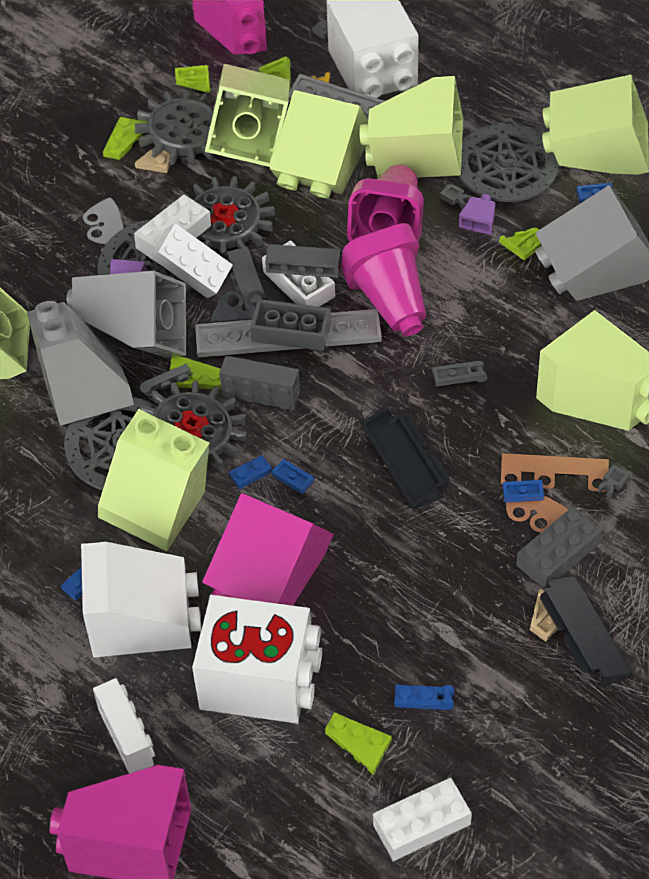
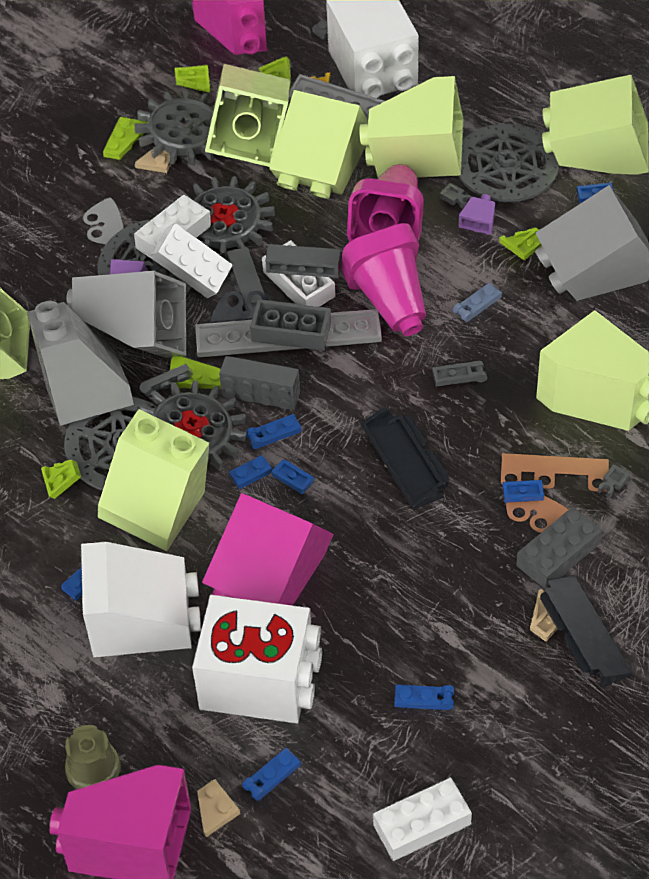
white brick [93,678,155,774] -> none
lime wing [325,712,392,775] -> none
none -> lime wing [41,460,81,499]
none -> olive piece [65,725,121,789]
none -> tan wing [197,779,240,837]
none -> blue plate [242,748,301,801]
none -> blue plate [245,414,302,449]
none -> sand blue plate [452,283,502,322]

